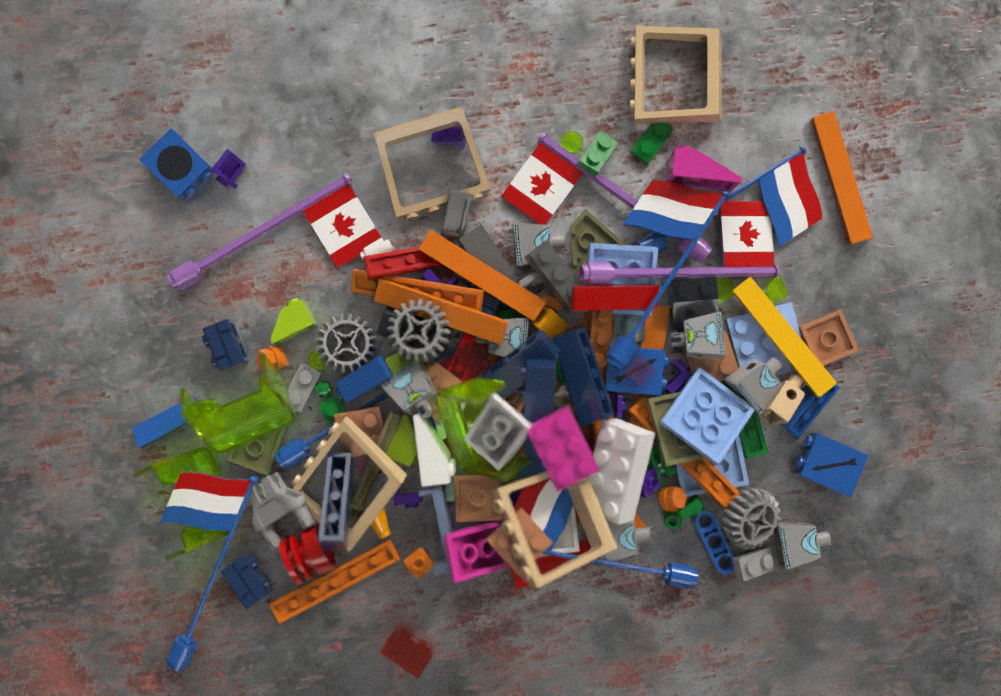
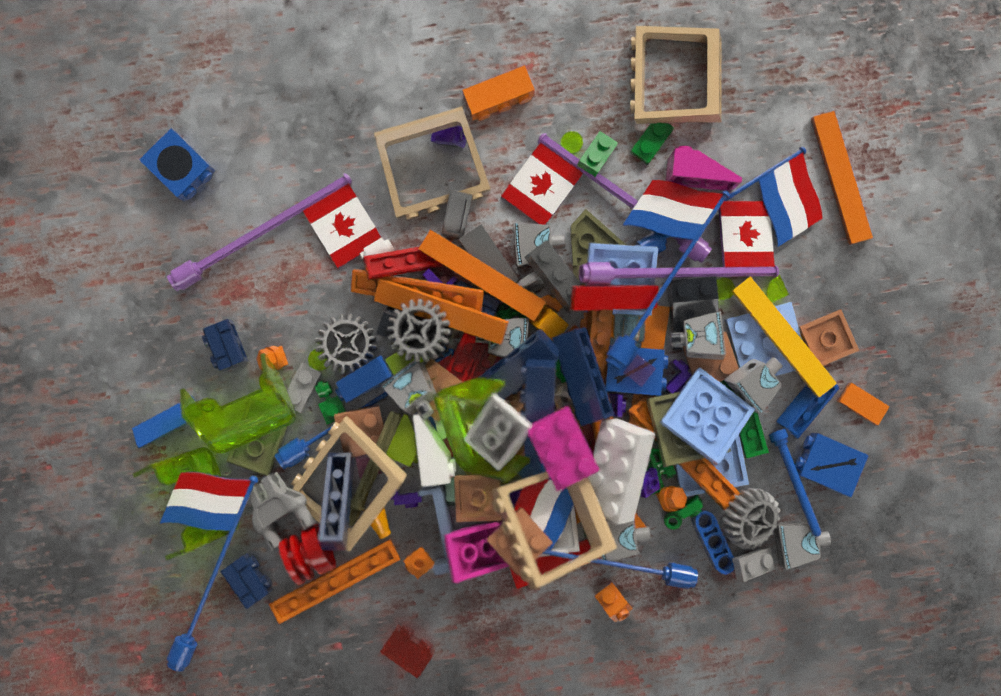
dark purple bracket [211,149,246,189] -> none
lime slope [270,298,317,345] -> none
tan torso [758,374,805,427] -> none
none -> orange brick [462,65,535,121]
none -> orange bracket [595,582,633,622]
none -> blue piece [768,429,821,537]
none -> orange tile [837,382,890,426]

